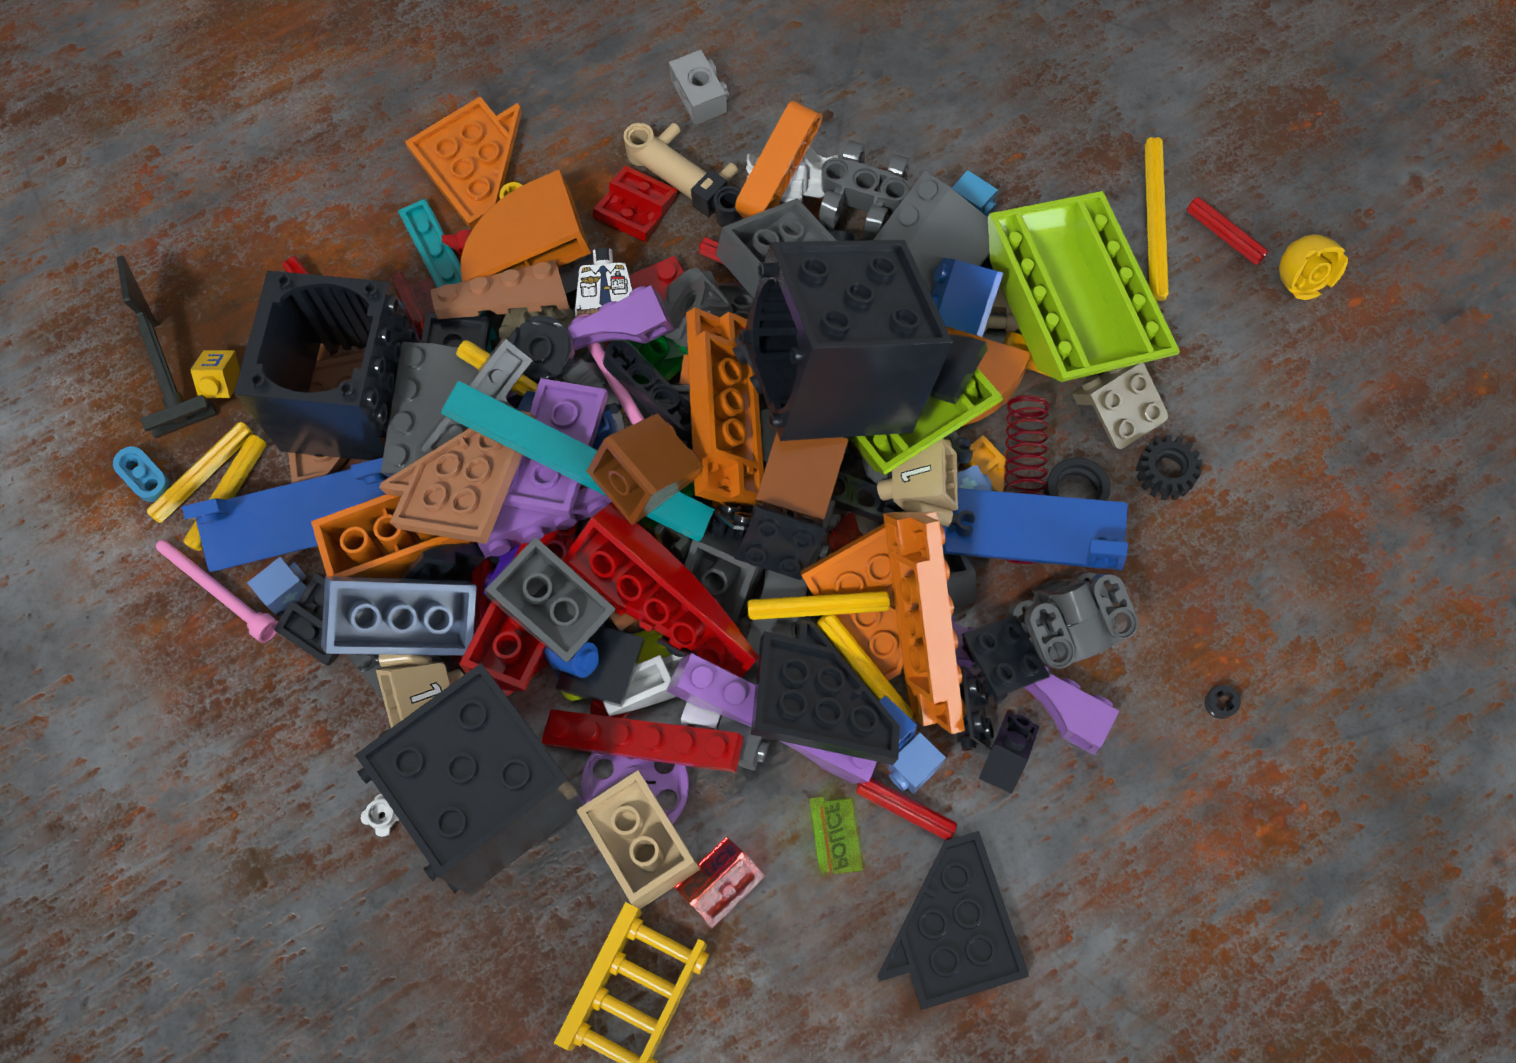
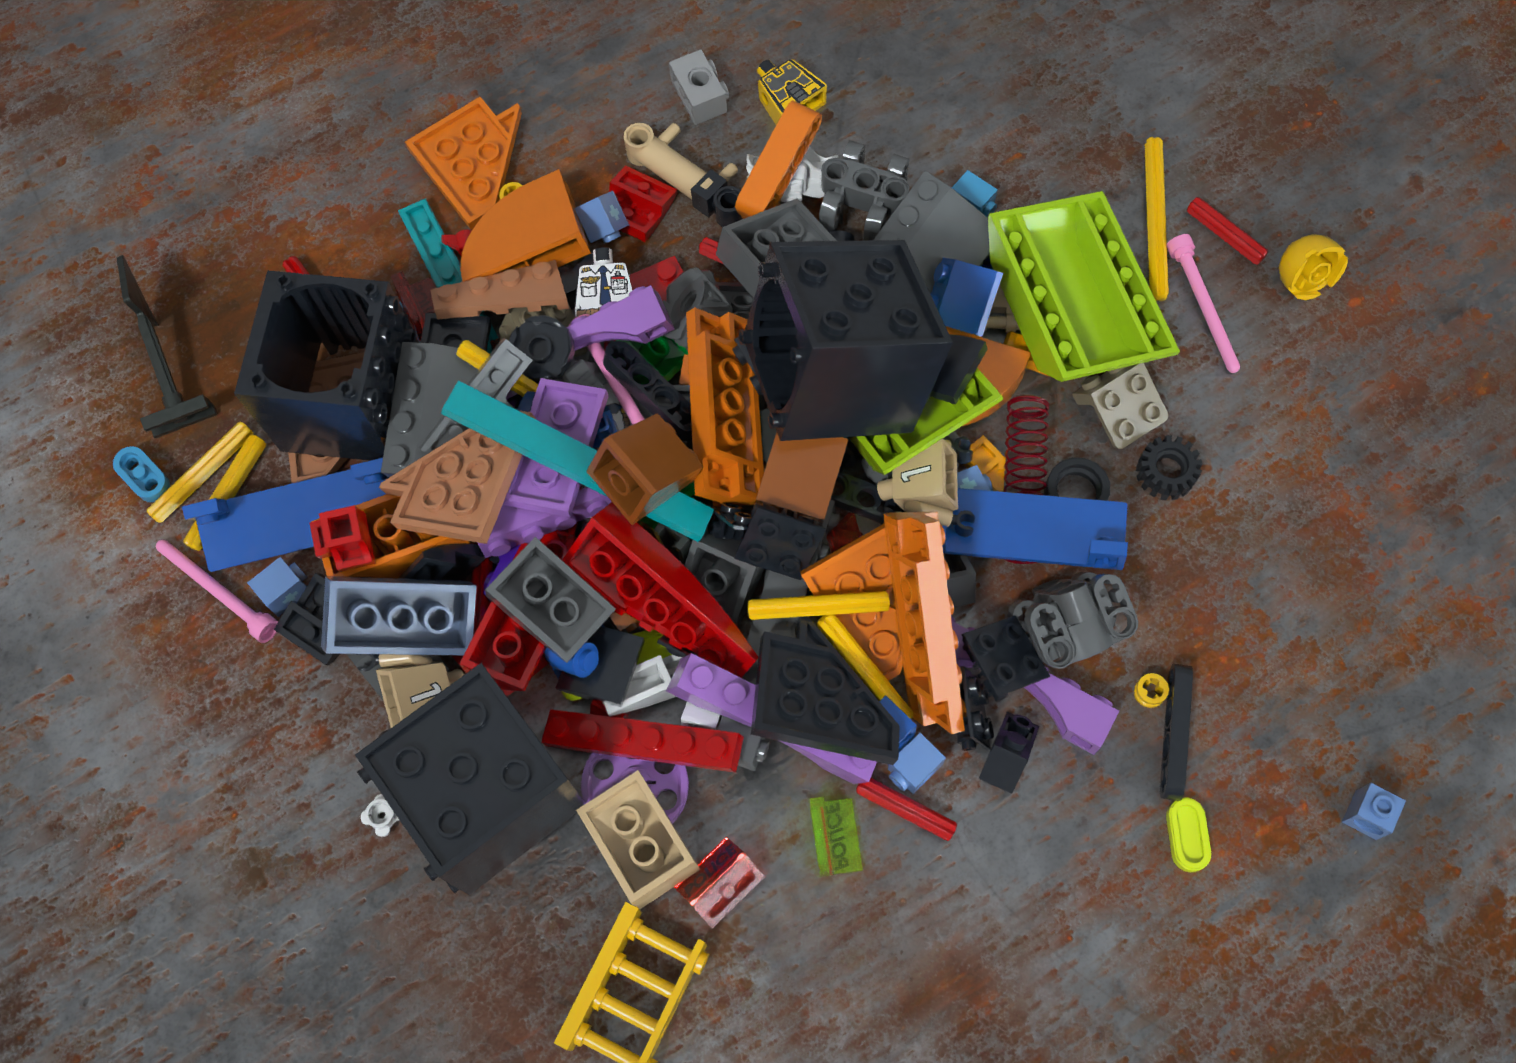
yellow brick [190,350,240,398] -> none
black wing [877,831,1029,1011] -> none
black bush [1204,685,1241,719] -> none
none -> red brick [309,505,376,572]
none -> medium blue brick [574,191,629,244]
none -> torso [757,59,827,125]
none -> yellow bush [1134,673,1169,708]
none -> black beam [1160,663,1193,801]
none -> neon yellow tile [1166,798,1211,873]
none -> bright pink piece [1167,234,1240,373]
none -> medium blue brick [1342,783,1406,840]

